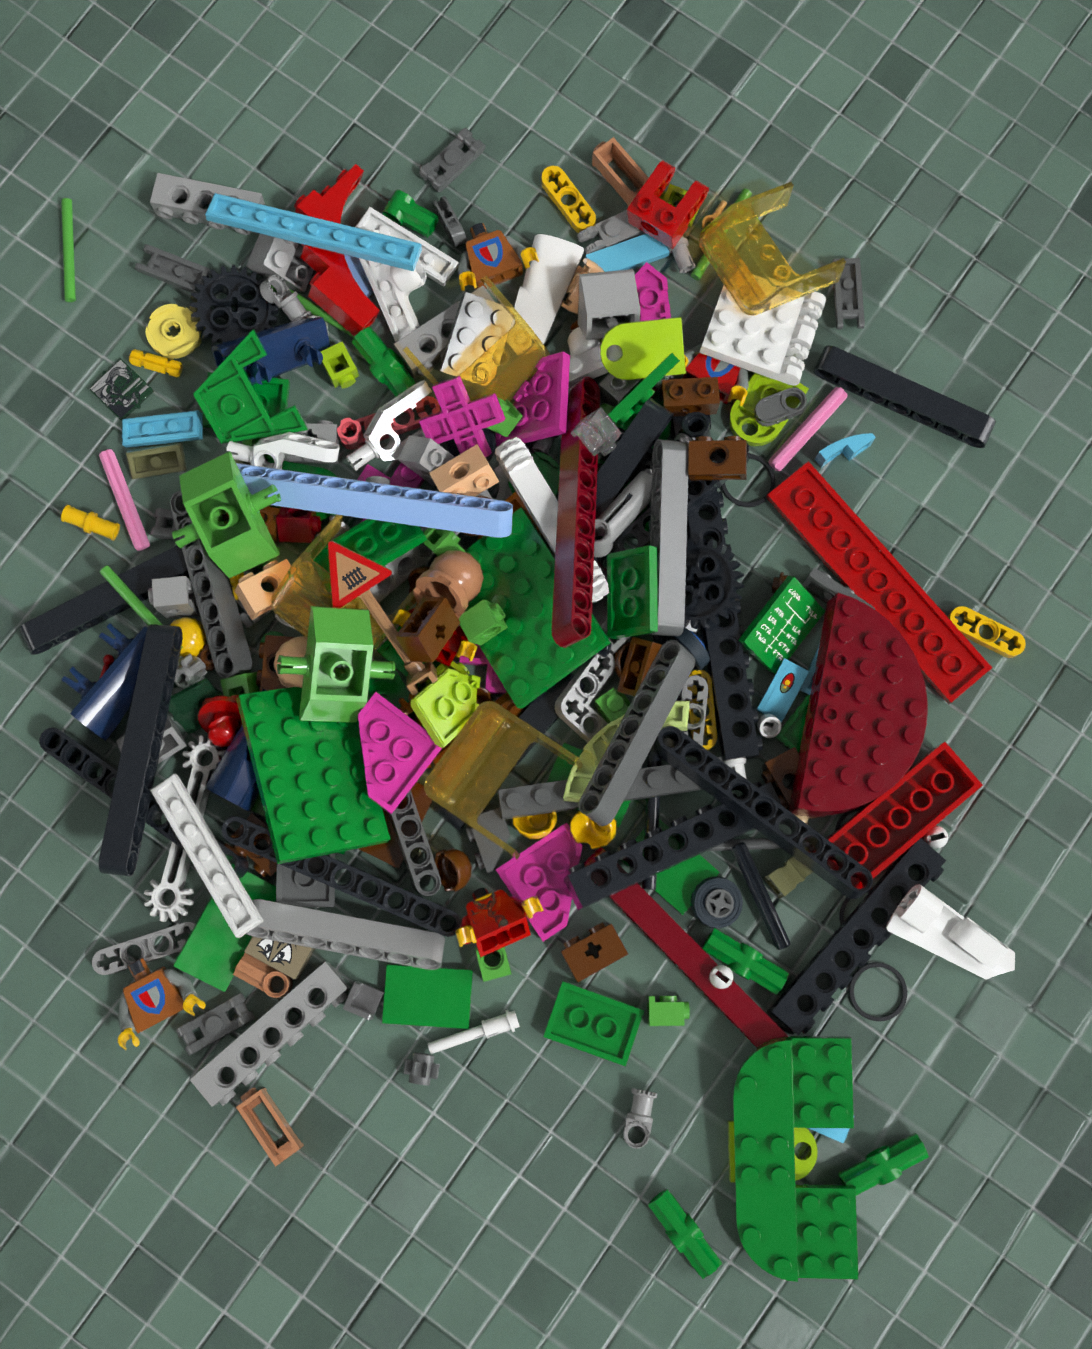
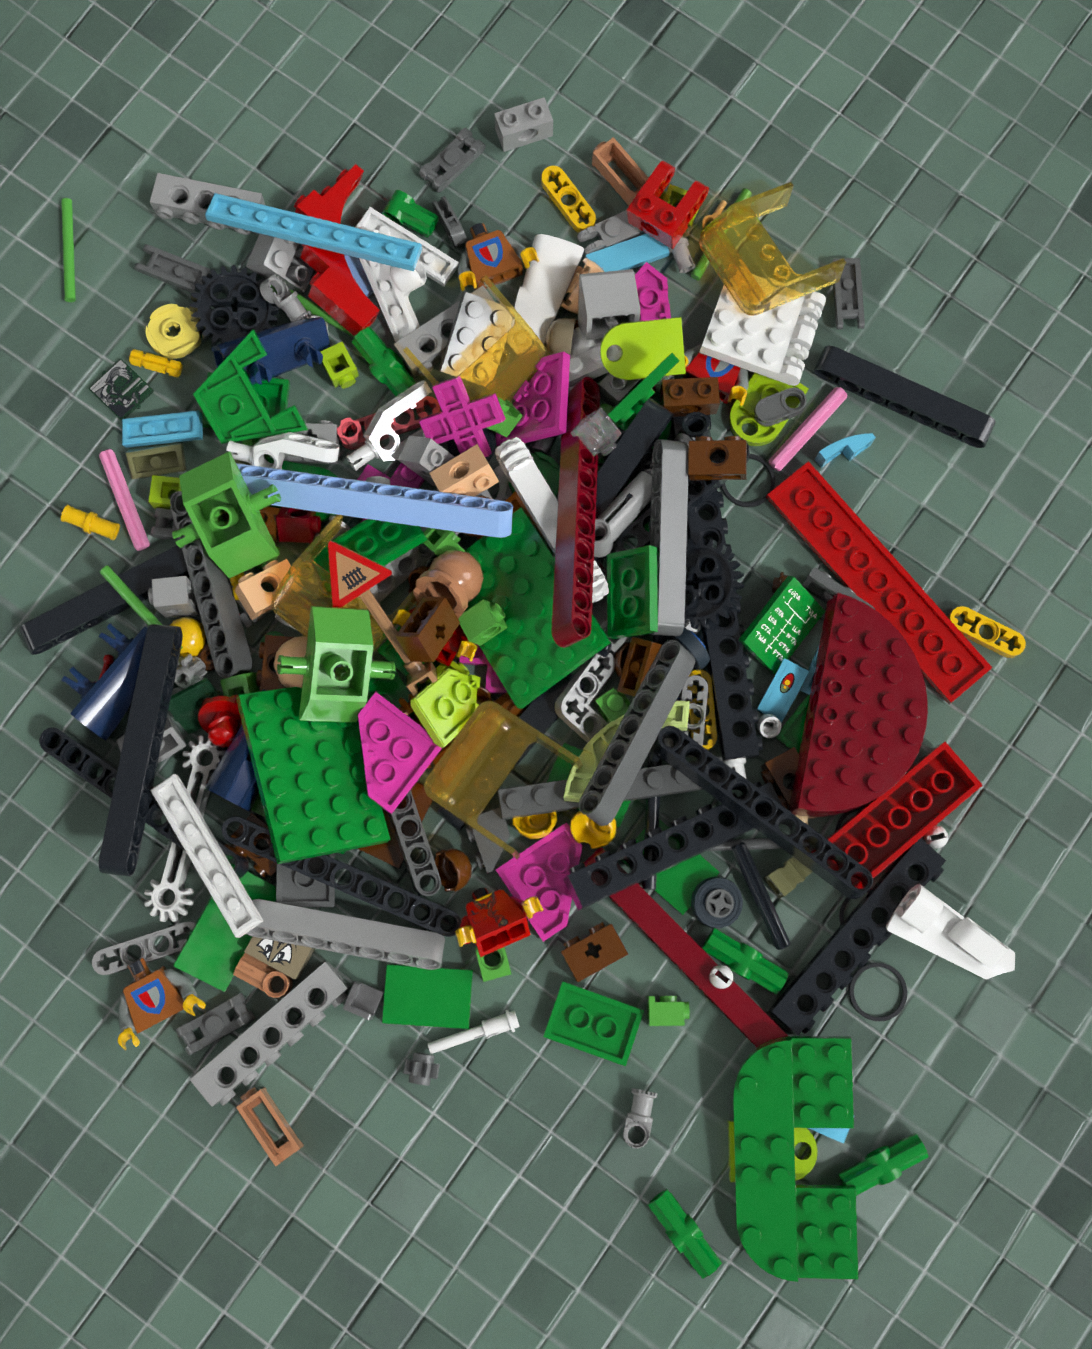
none -> lime brick [149,475,181,509]
none -> light grey brick [494,97,553,152]
none -> dark tan hair [545,318,575,355]

